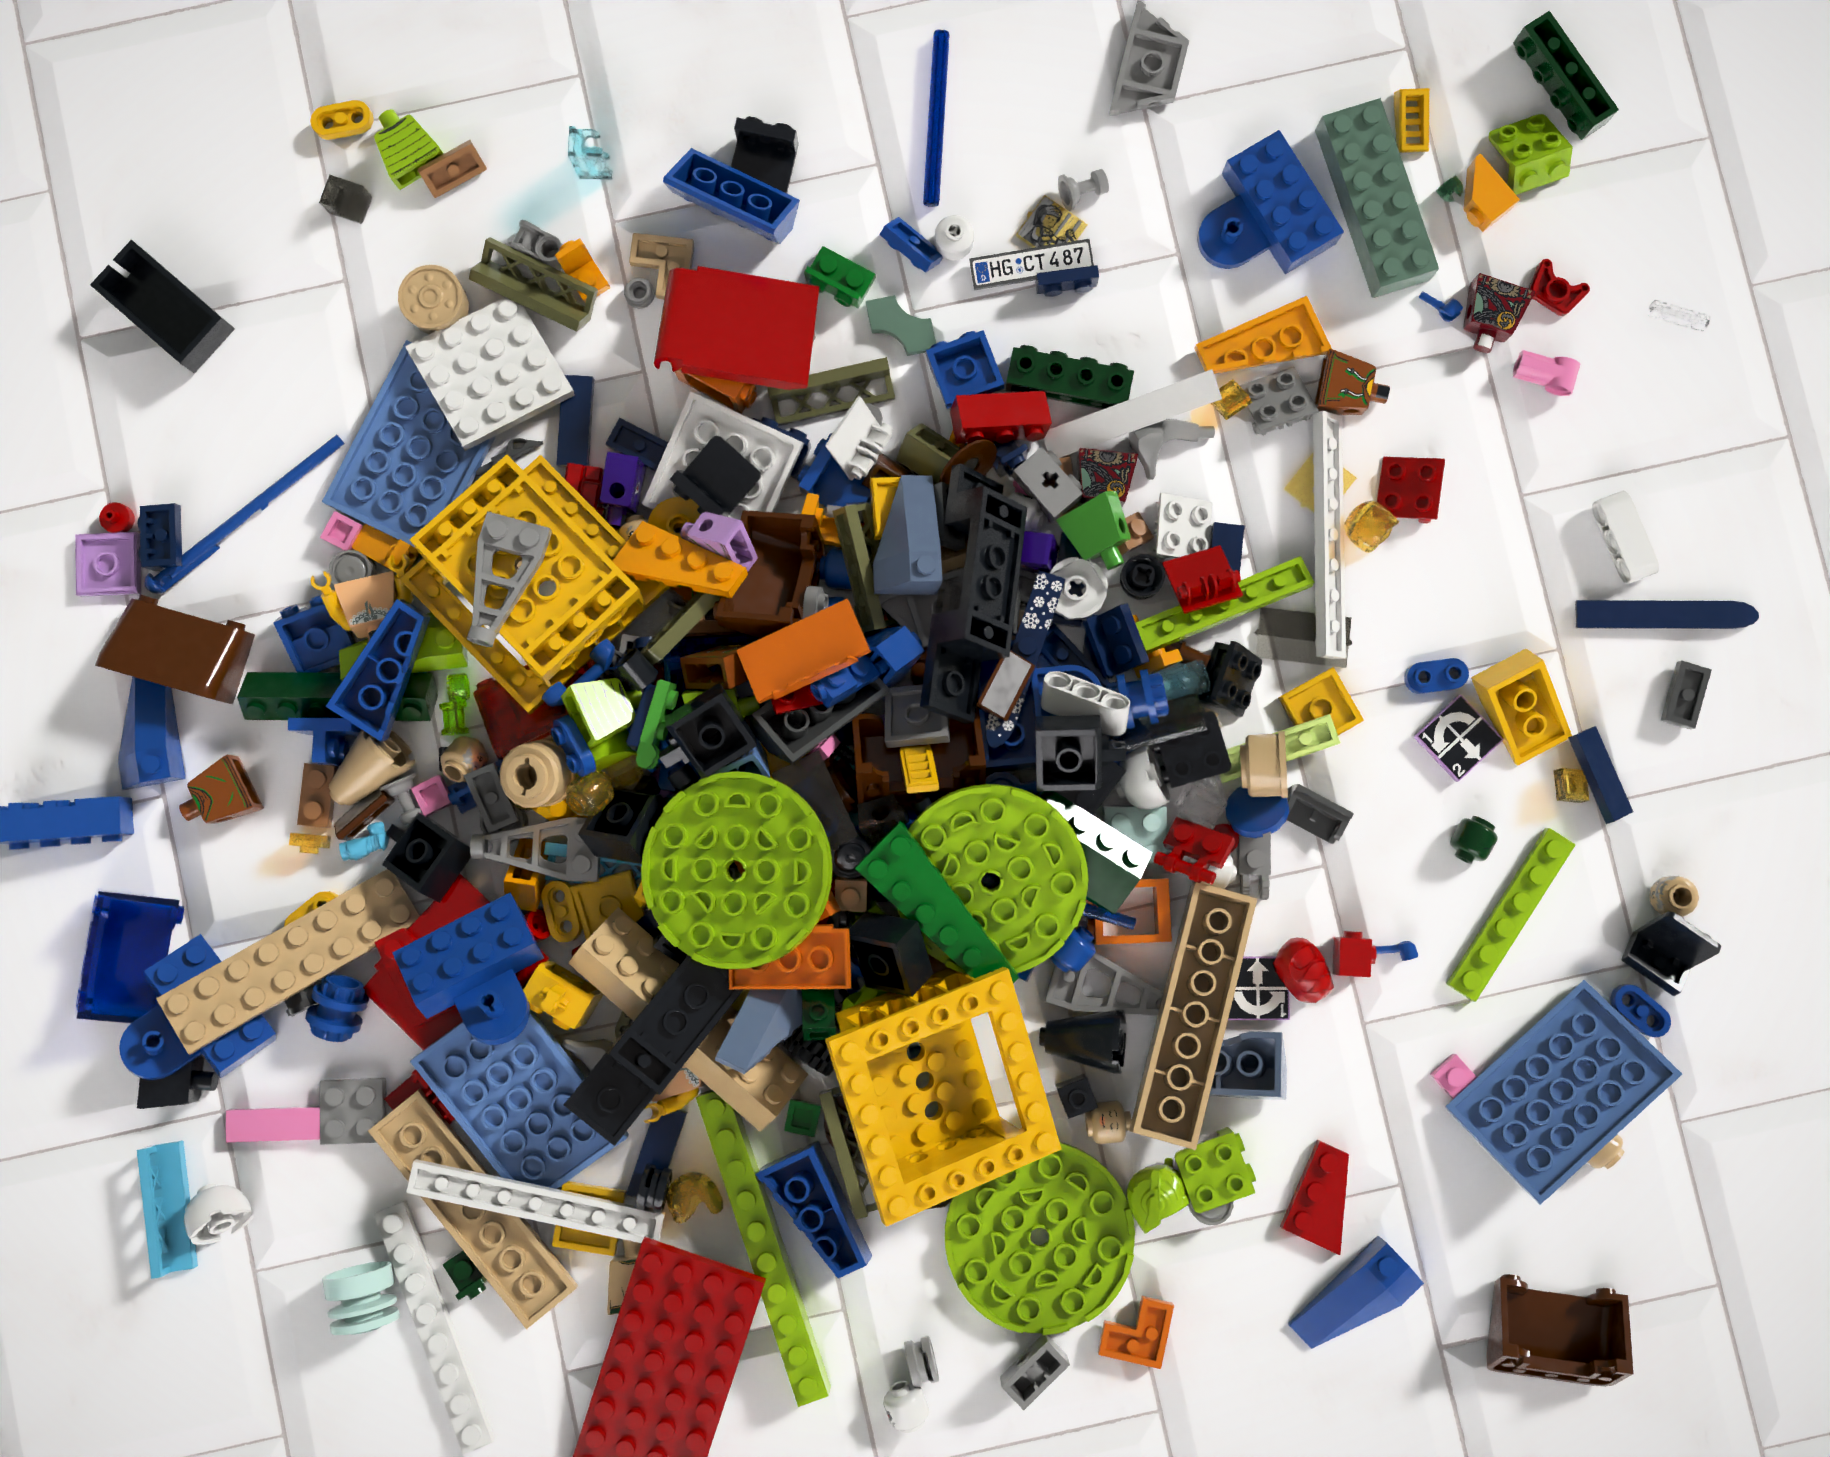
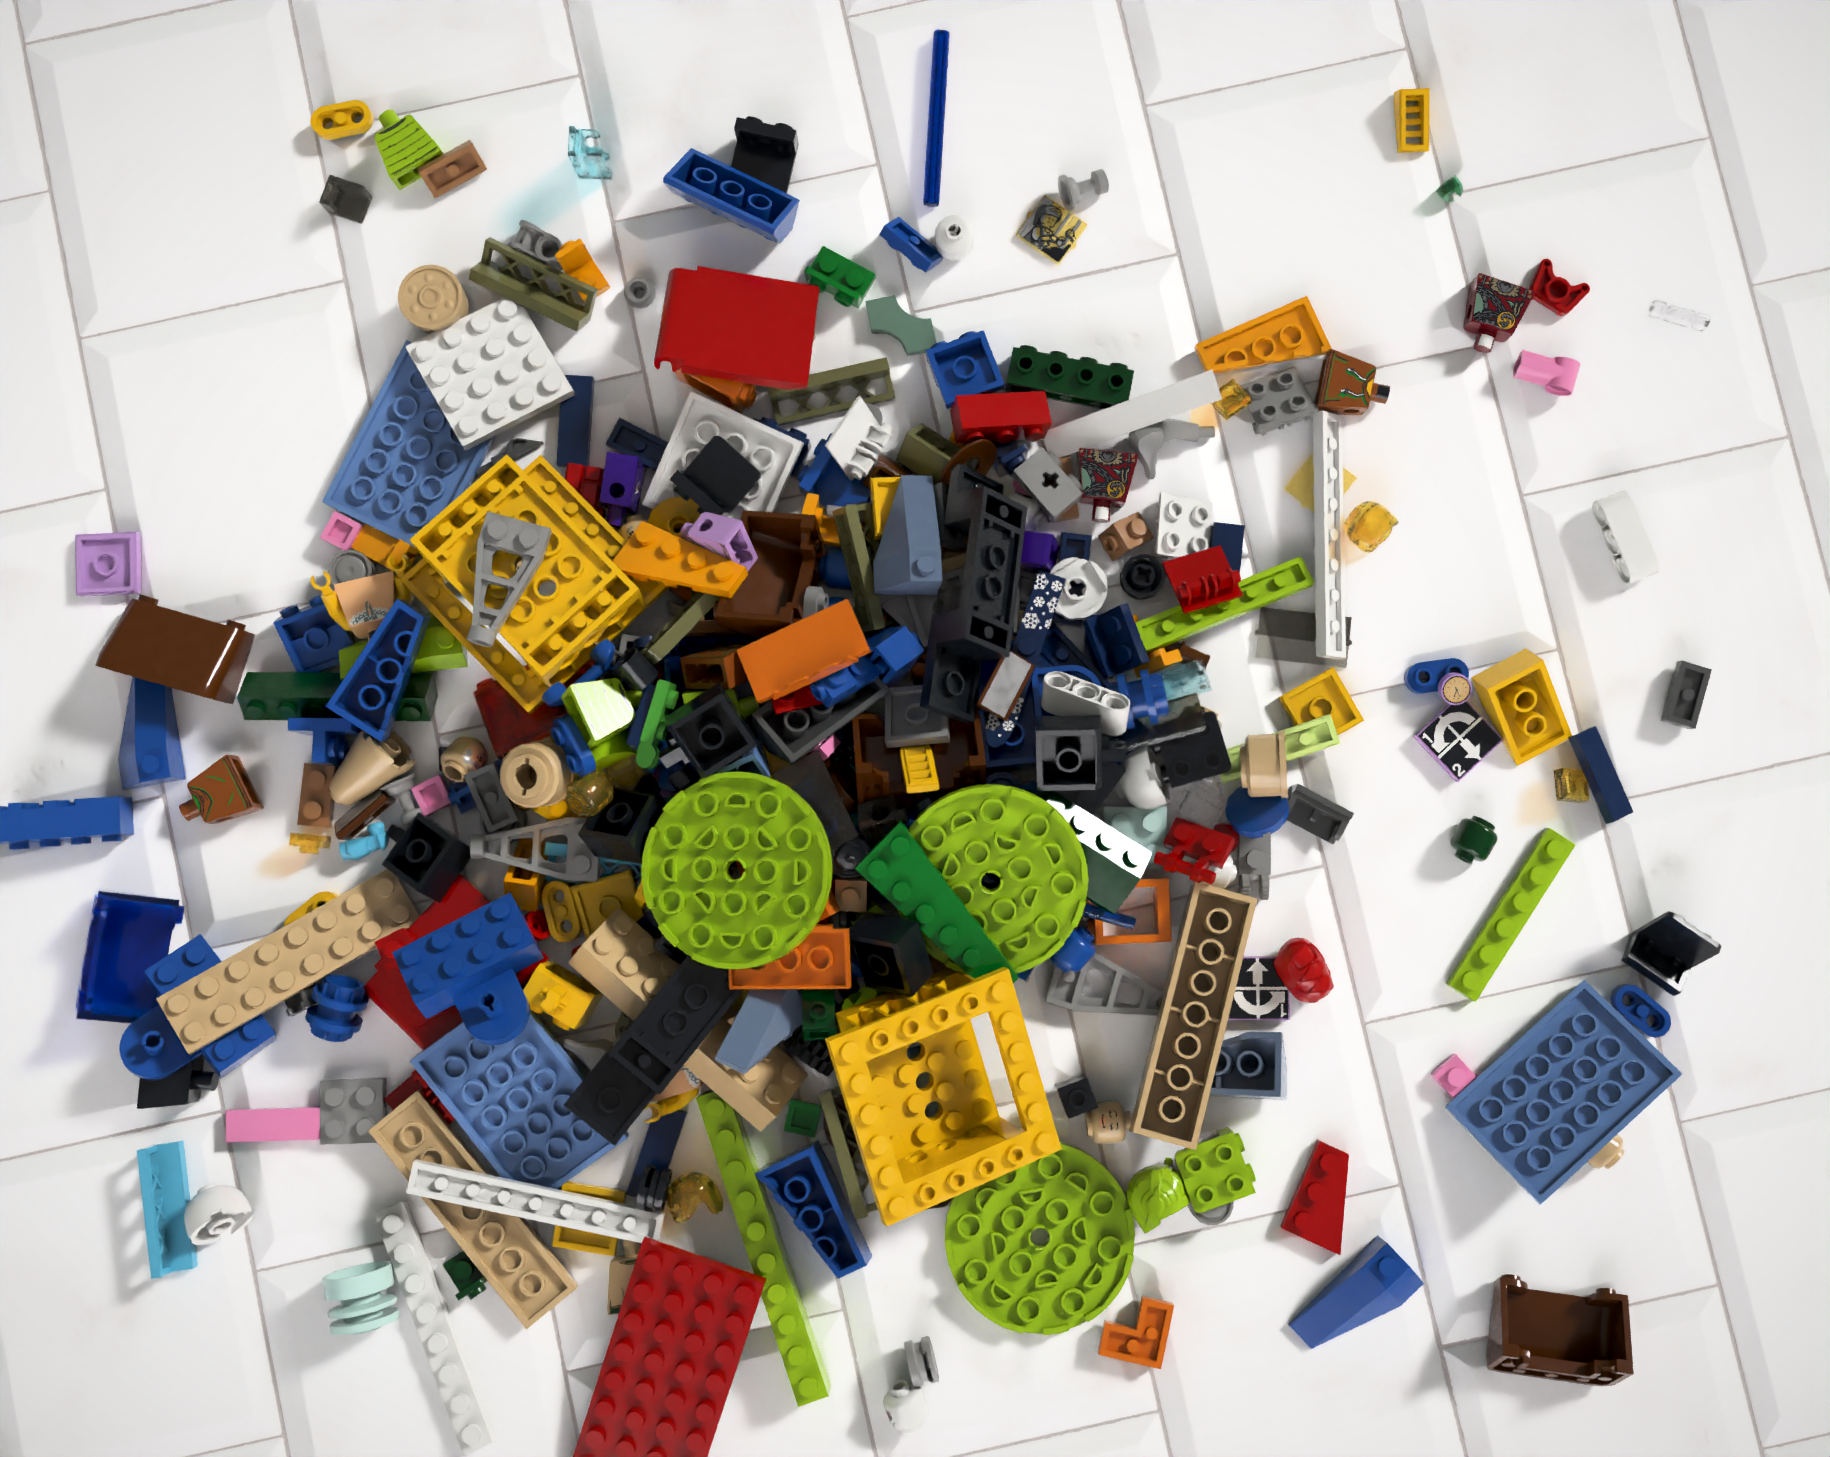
black piece [90,239,235,374] -> none
red tile [99,502,135,533] -> none
dark blue bracket [137,503,182,572] -> none
blue bar [145,434,345,594] -> none
clear neon green connector [439,673,470,736] -> none
tan plate [629,233,695,300] -> none
tile [969,238,1094,291] -> none
light grey brick [1000,1334,1070,1411] -> none
dark blue plate [1035,265,1099,297] -> none
black cone [1039,1010,1126,1074] -> none
bright green torso [1056,491,1131,571] -> none
light grey wing [1109,0,1189,115] -> none
black bracket [1195,641,1262,717] -> none
blue brick [1197,130,1344,274] -> none
sand green brick [1315,98,1439,298] -> none
red brick [1332,931,1377,977] -> none
red hinge [1375,456,1446,524] -> none
blue hand [1376,941,1418,961] -> none
blue hand [1419,291,1463,322] -> none
light orange slope [1463,153,1520,232] -> none
lime bracket [1489,114,1573,195] -> none
dark green brick [1513,10,1619,140] -> none
dark blue piece [1575,600,1759,629] -> none
tan head [1649,876,1699,917] -> none
none -> tile [1438,672,1472,705]

